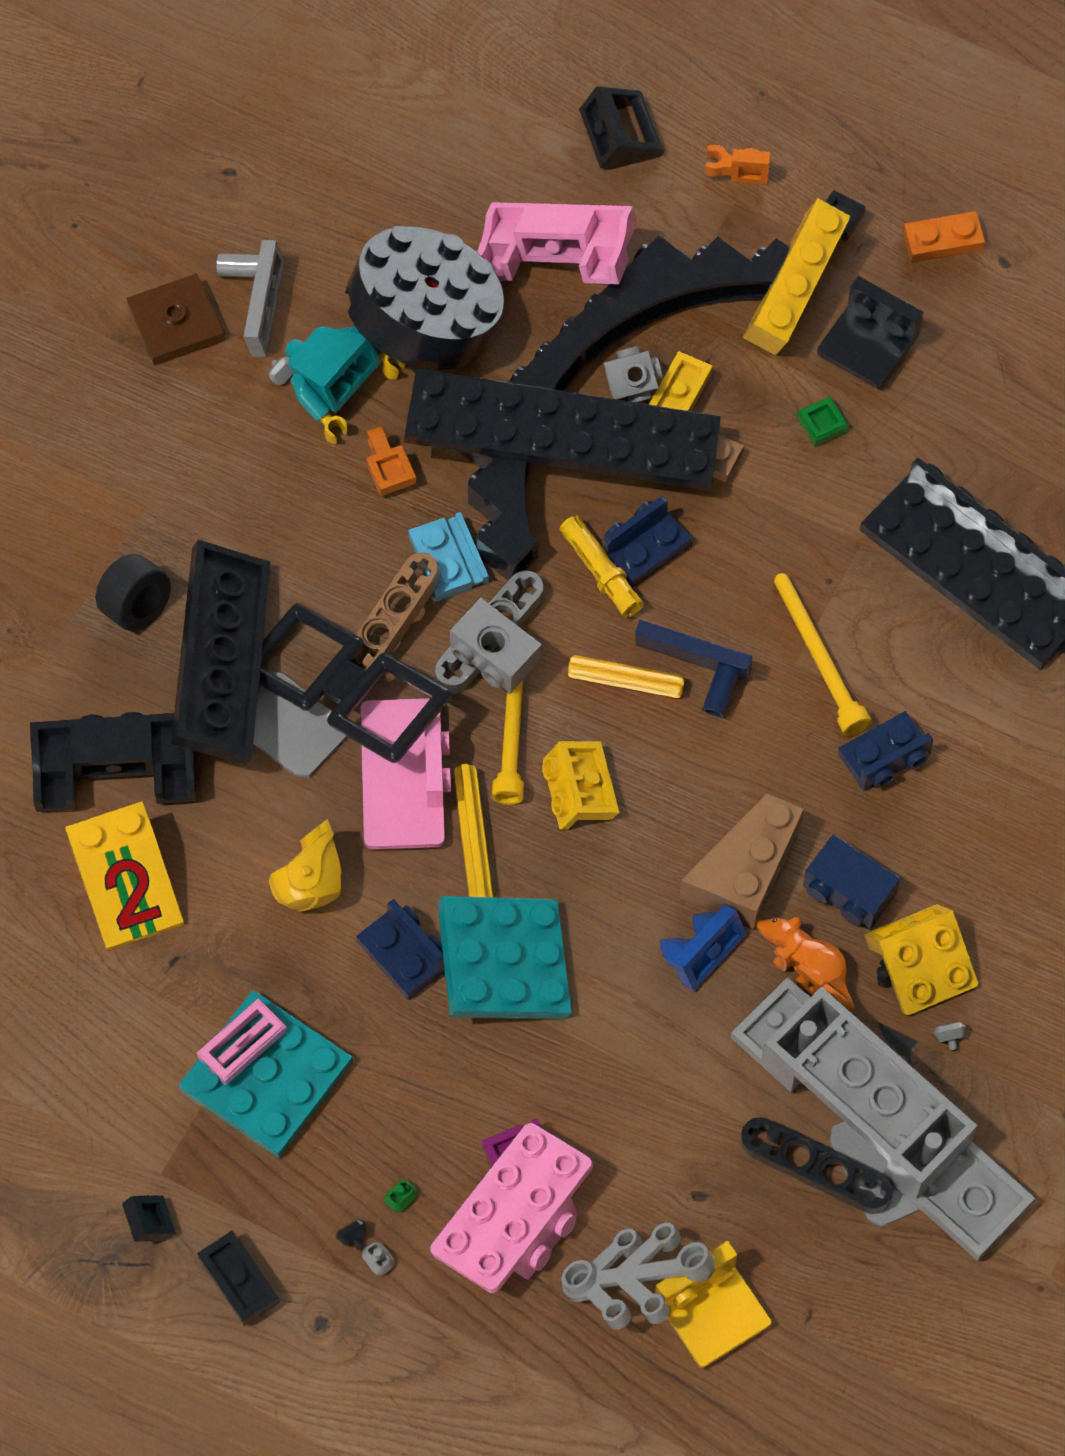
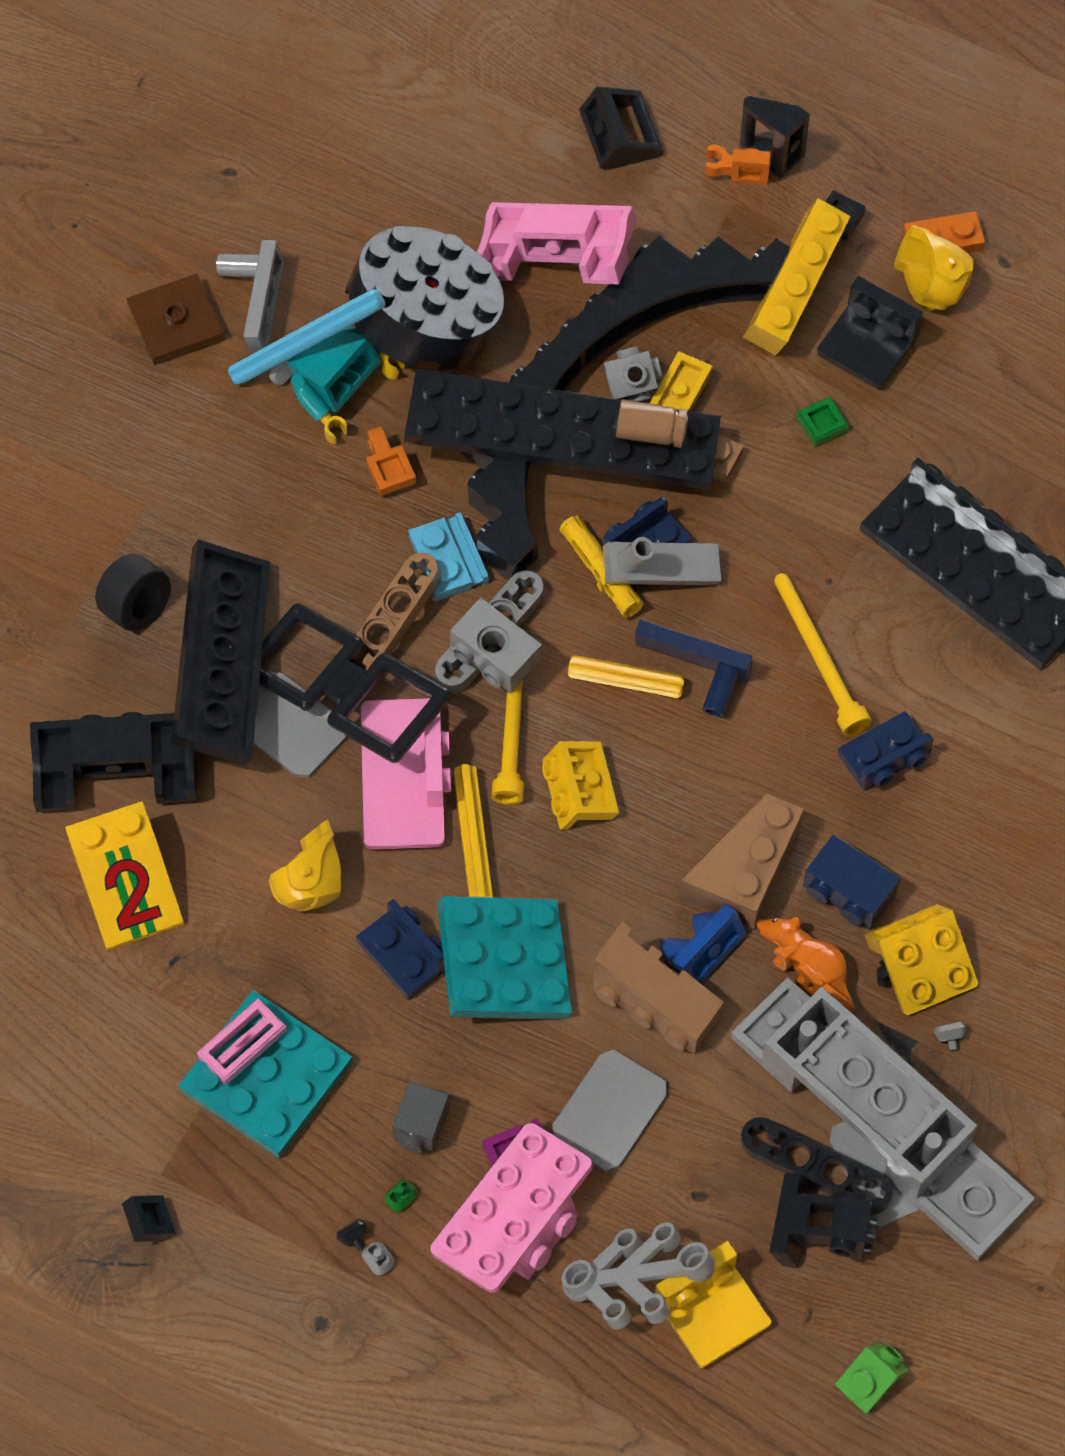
black plate [196,1231,280,1326] -> none
none -> medium azure axle [228,289,385,385]
none -> dark grey brick [392,1082,449,1153]
none -> light grey piece [553,1049,666,1173]
none -> medium nougat wedge [593,921,724,1055]
none -> light grey piece [603,537,721,585]
none -> medium nougat piece [615,399,688,448]
none -> black tile [740,96,810,179]
none -> black tile [769,1172,878,1268]
none -> bright green bracket [834,1342,909,1414]
none -> yellow helmet [894,225,973,311]

